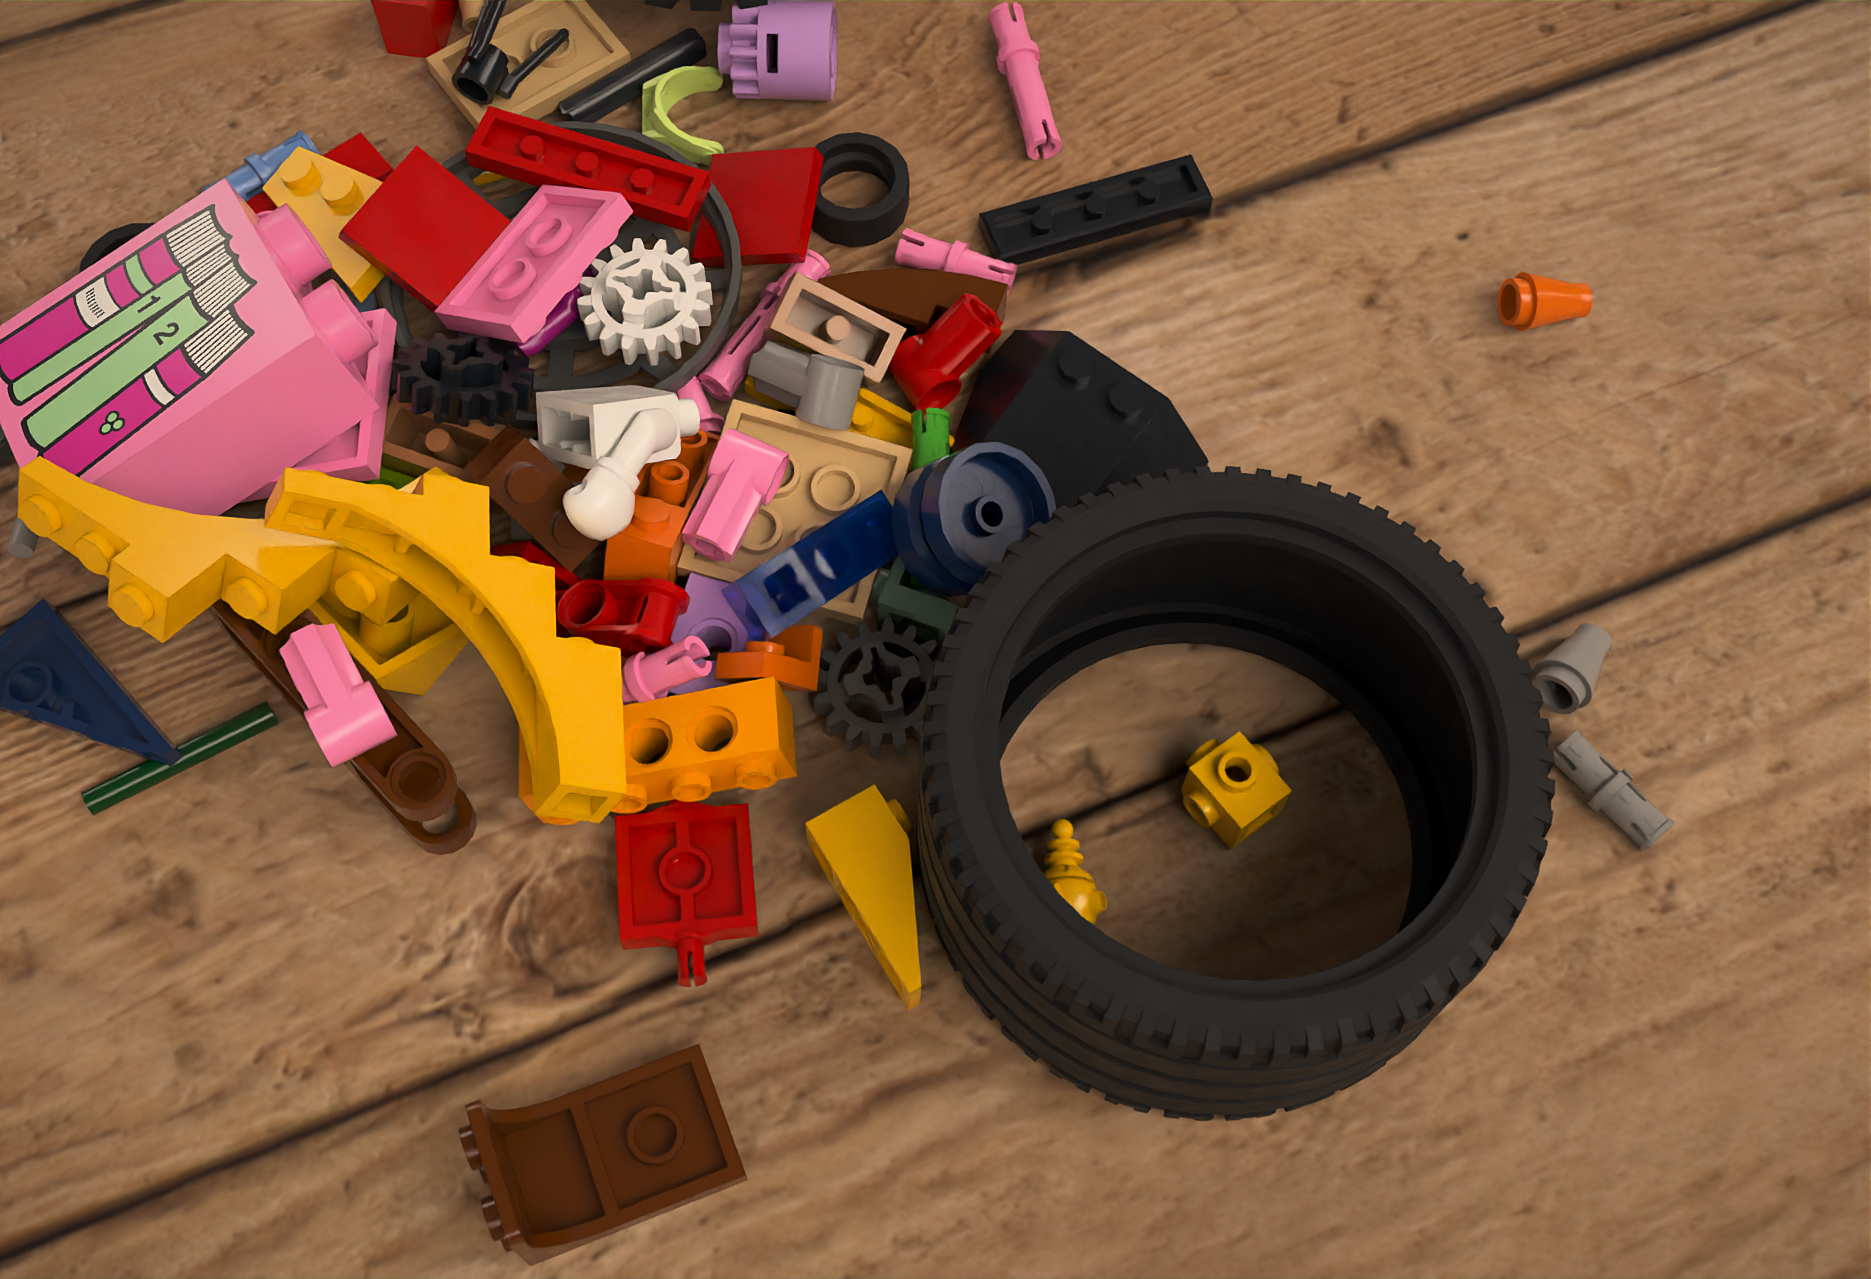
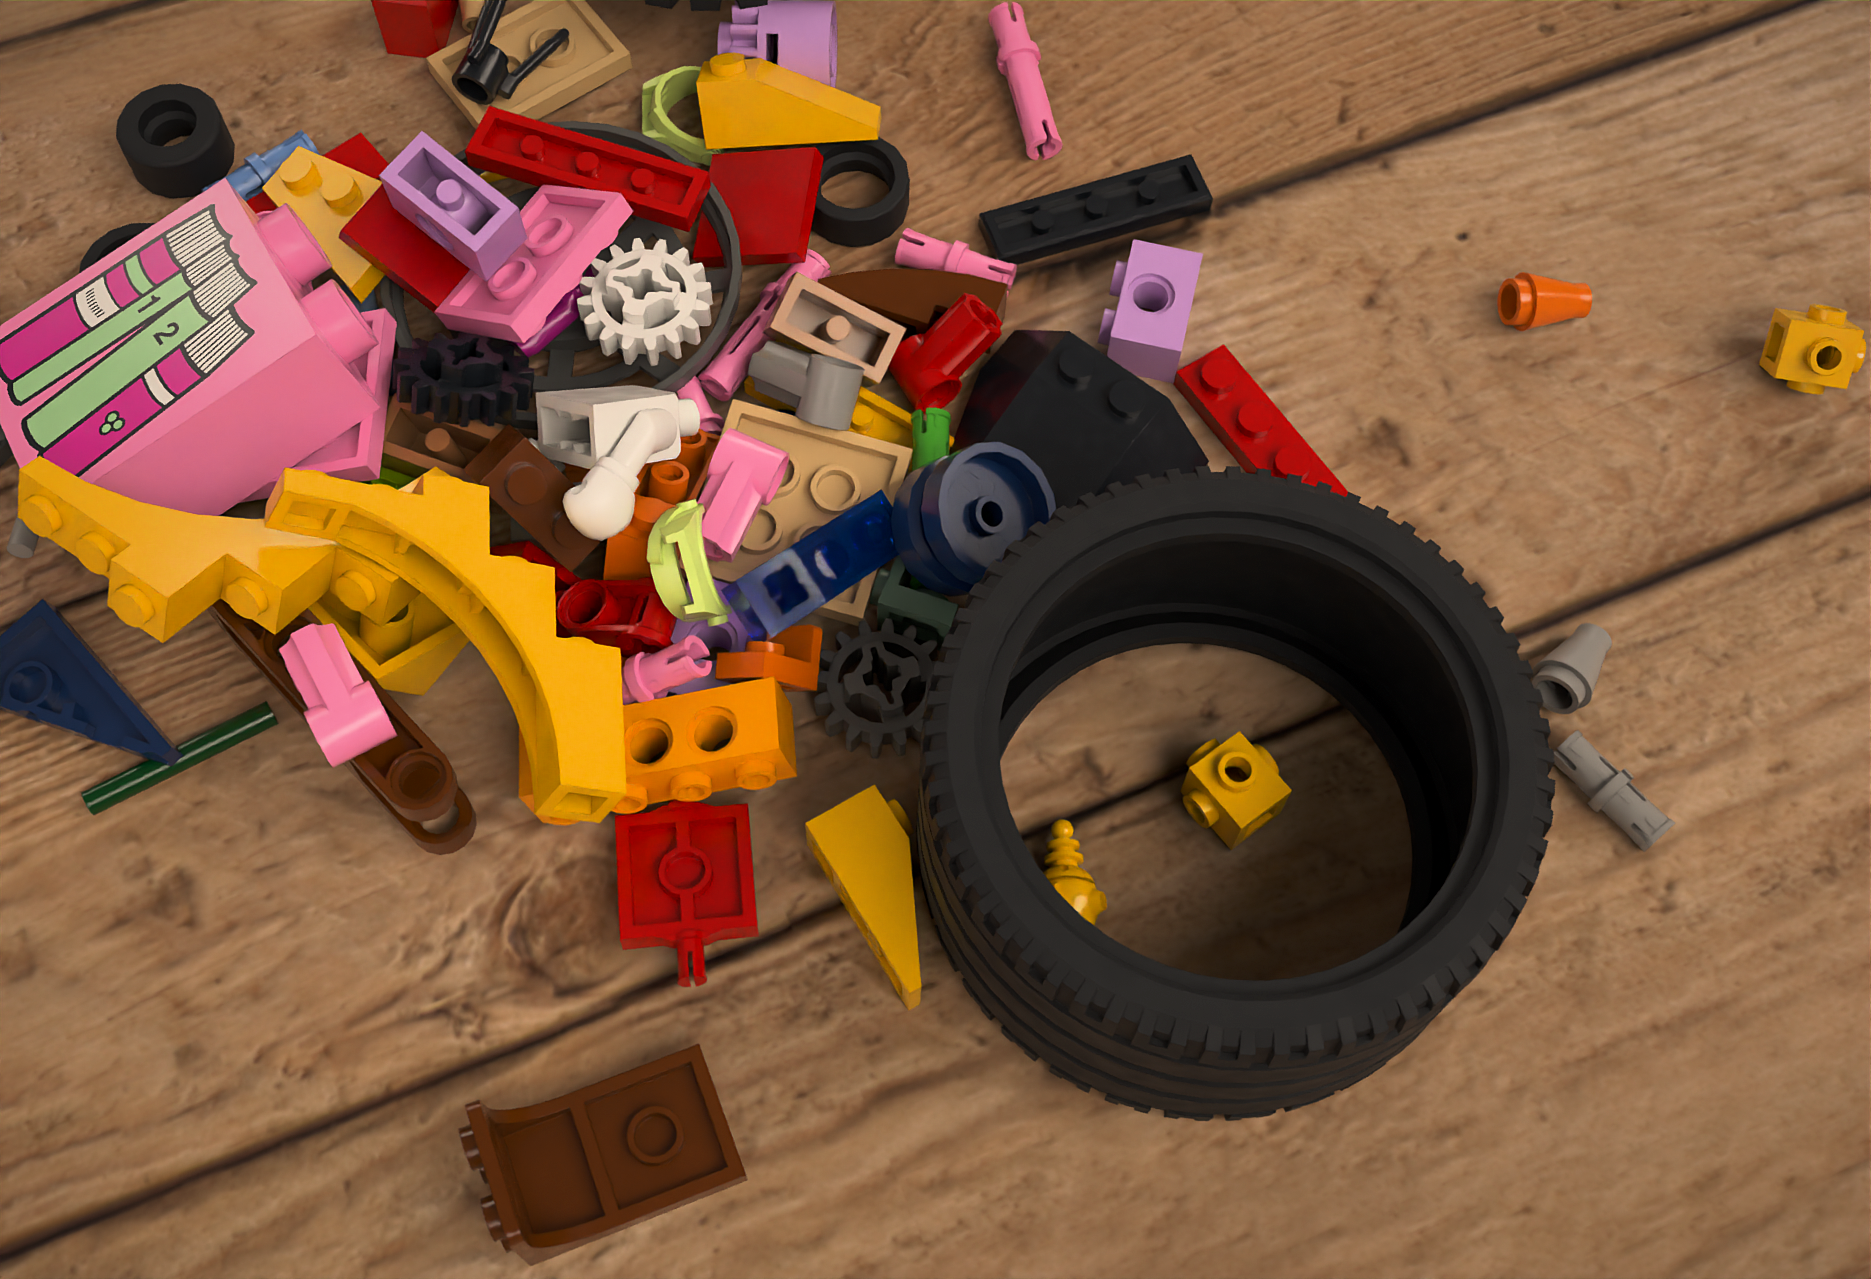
black axle [558,28,707,123] -> none
none -> black tyre [116,84,235,199]
none -> lavender brick [379,131,527,282]
none -> yellowish green helmet [647,499,732,627]
none -> yellow slope [696,53,882,149]
none -> lavender brick [1098,239,1203,383]
none -> red plate [1173,344,1348,497]
none -> yellow brick [1759,304,1866,394]

